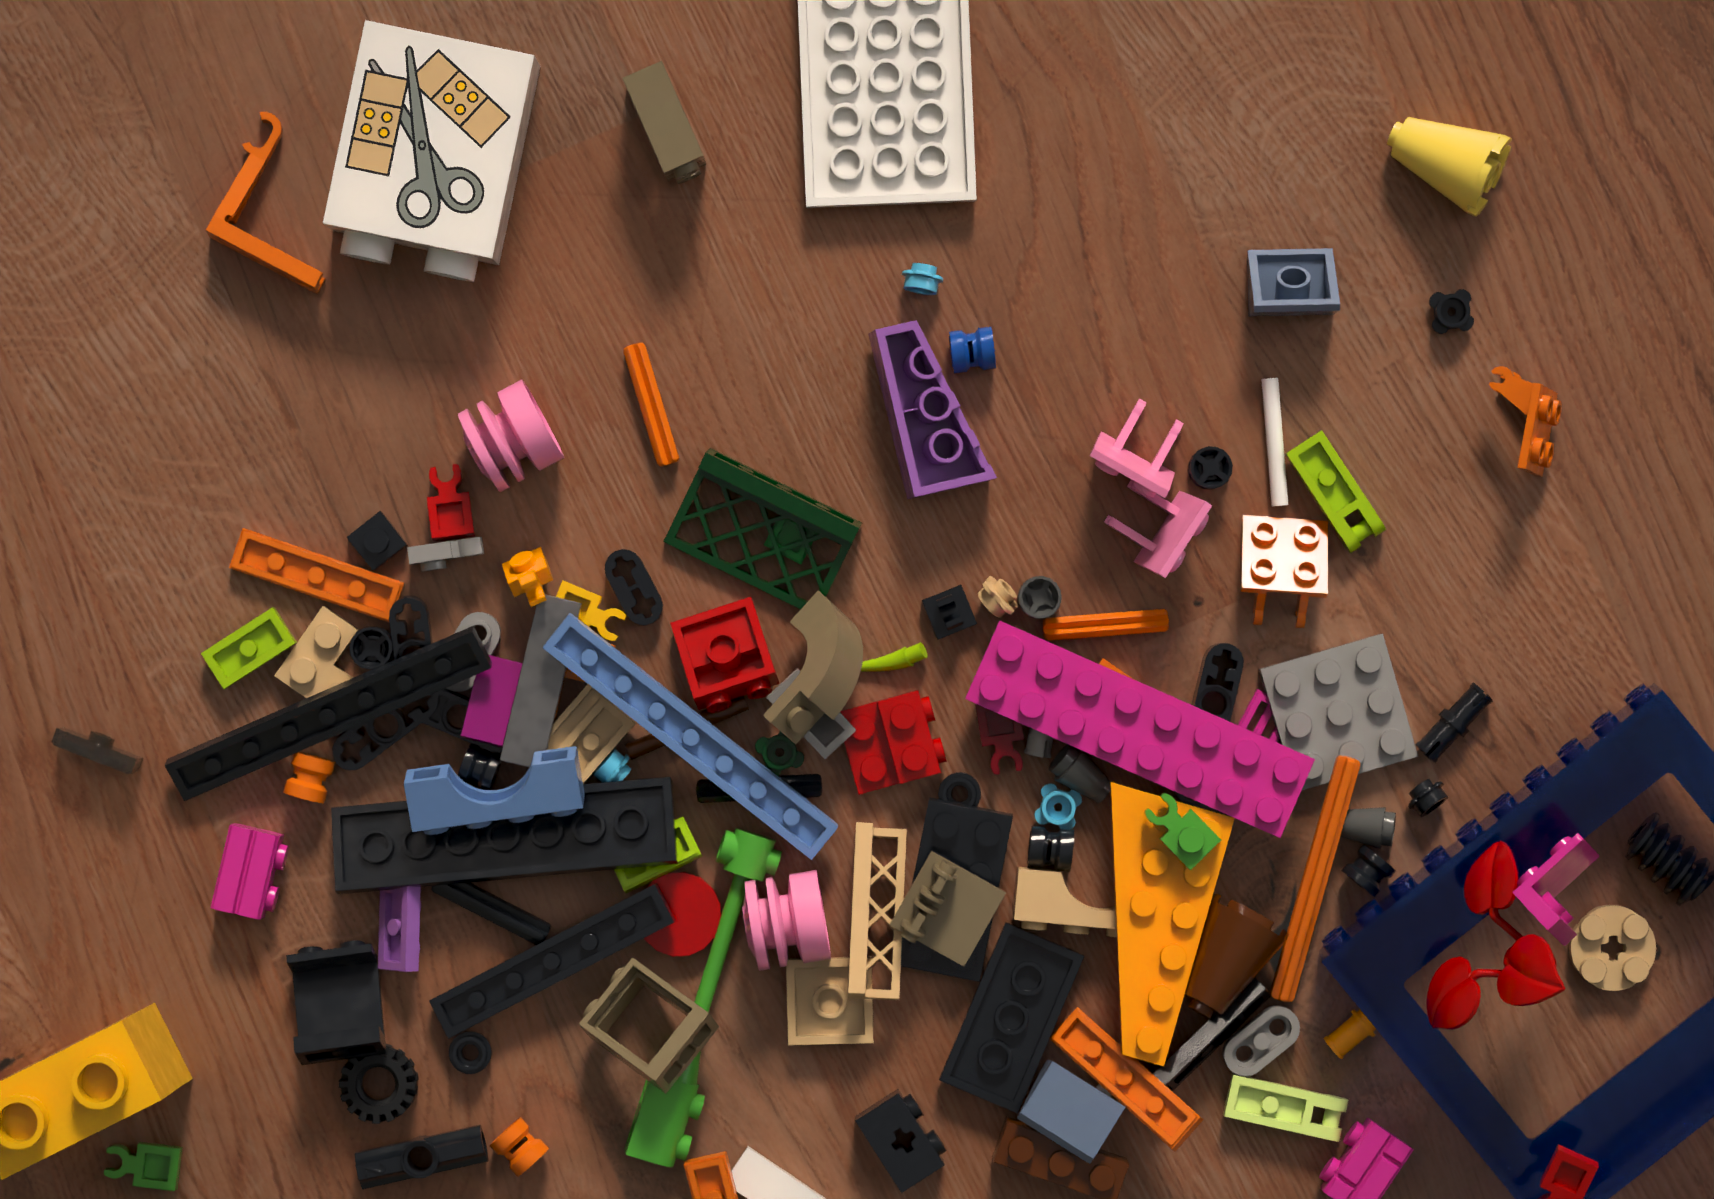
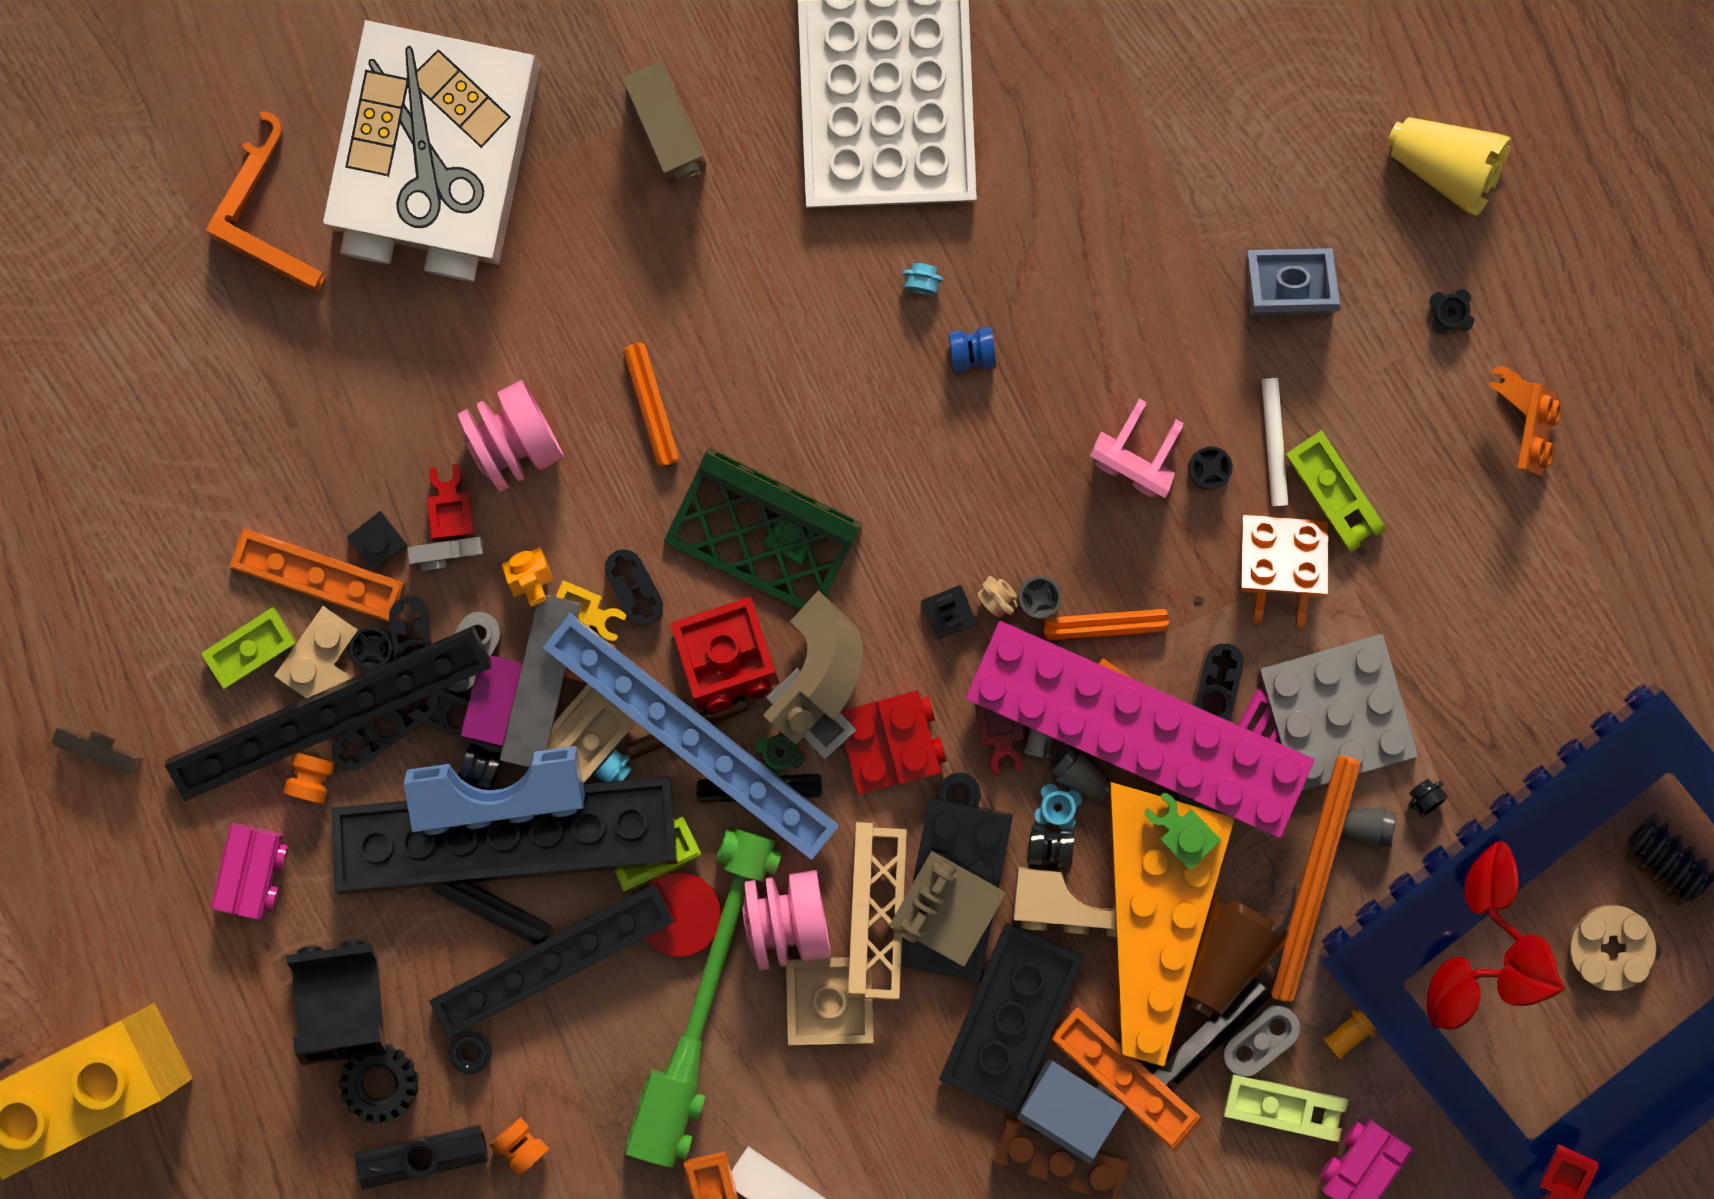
bright green plate [104,1142,183,1191] -> none
medium lavender plate [378,886,421,972] -> none
dark tan window [579,957,719,1094] -> none
black brick [855,1089,947,1193] -> none
lime helmet [861,642,928,672] -> none
medium lavender wedge [868,320,997,500] -> none
bright pink plate [1104,479,1212,578] -> none
black wheel [1341,844,1396,897] -> none
black pin [1415,683,1493,763] -> none
dark pink bracket [1512,833,1599,946] -> none

